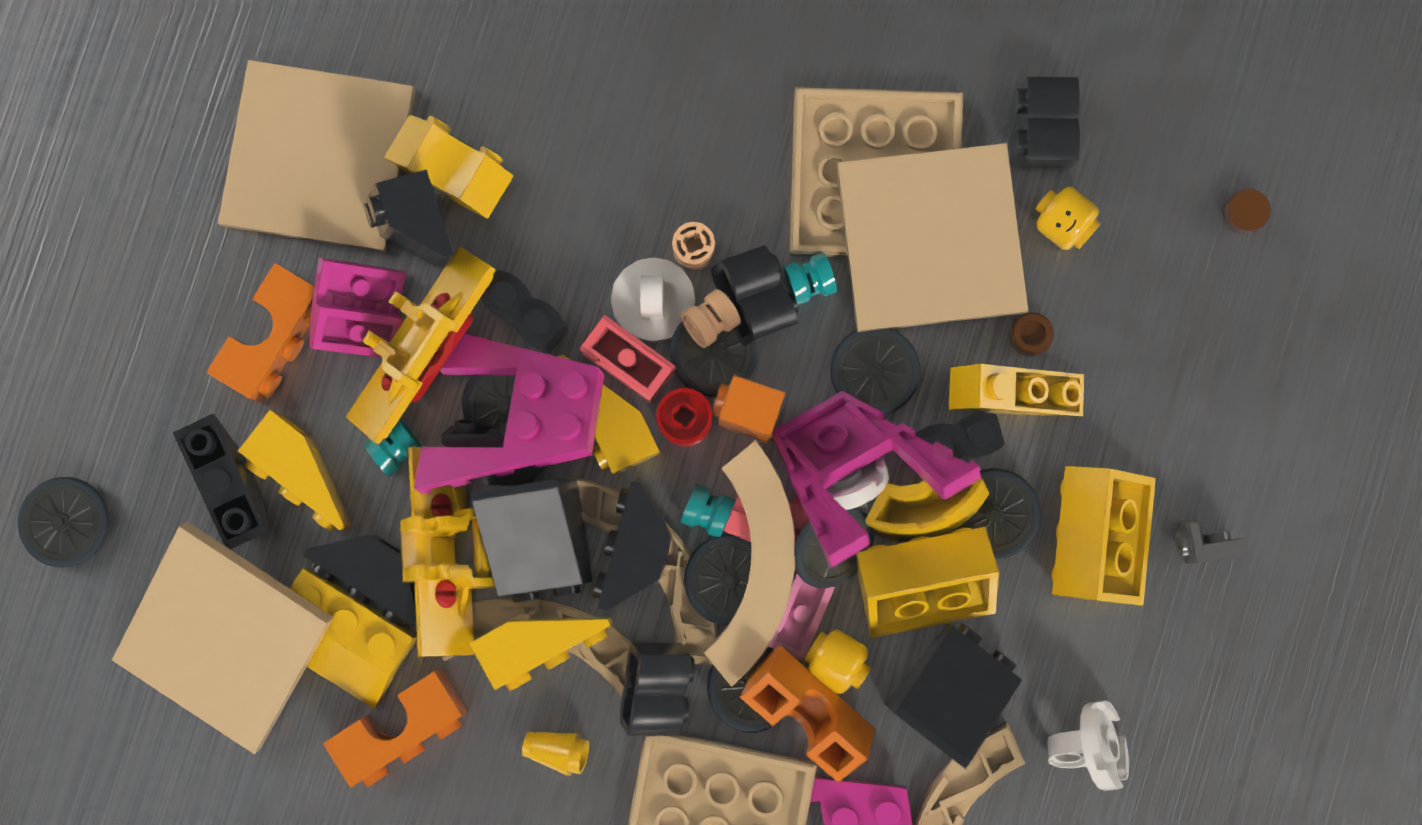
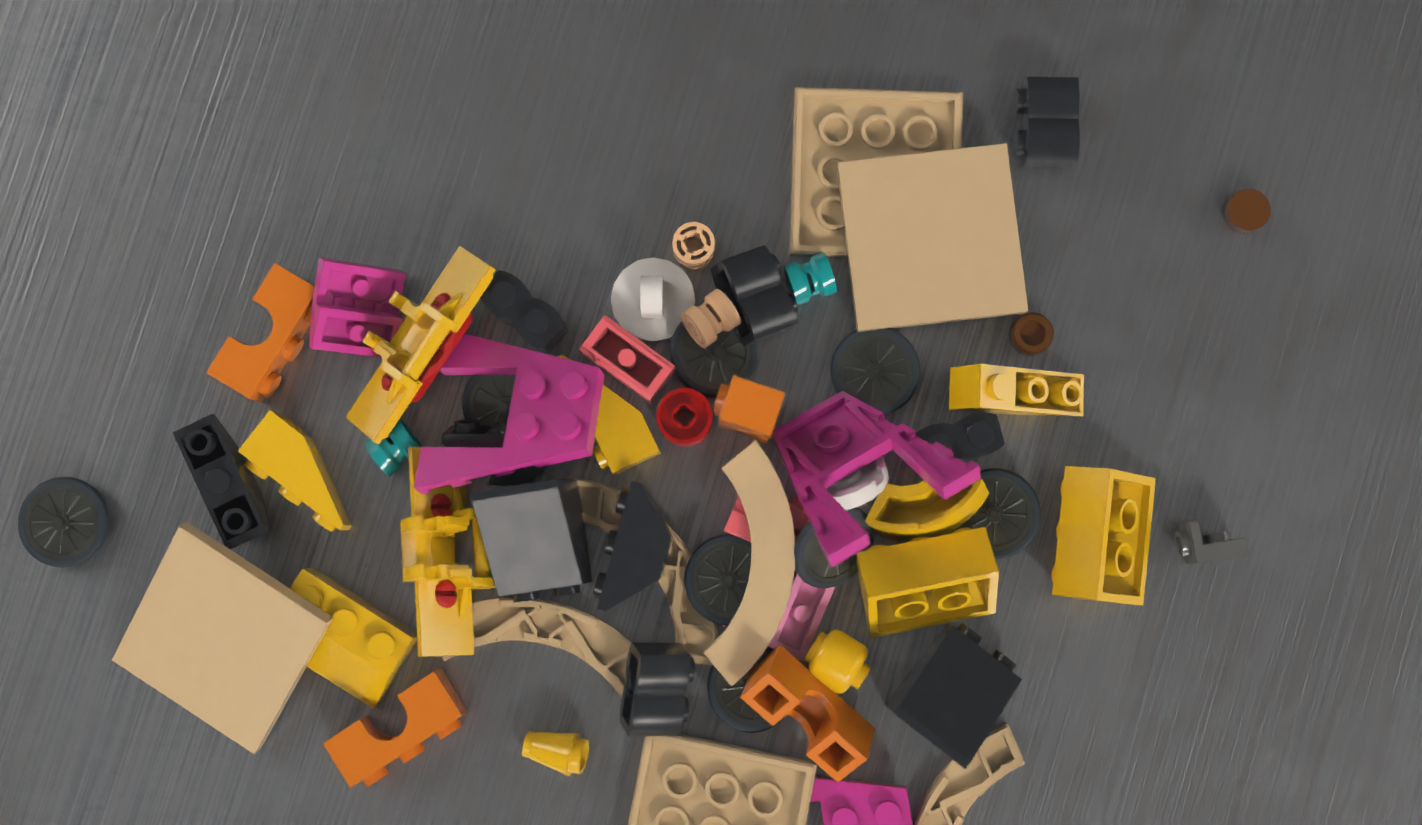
tan tile [218,60,416,253] -> none
black slope [303,535,416,628] -> none
black slope [363,169,453,266] -> none
yellow brick [384,115,514,219] -> none
yellow slope [469,617,613,691] -> none
teal wheel [680,483,736,537] -> none
yellow head [1035,187,1101,250] -> none
white tile [1047,700,1129,791] -> none

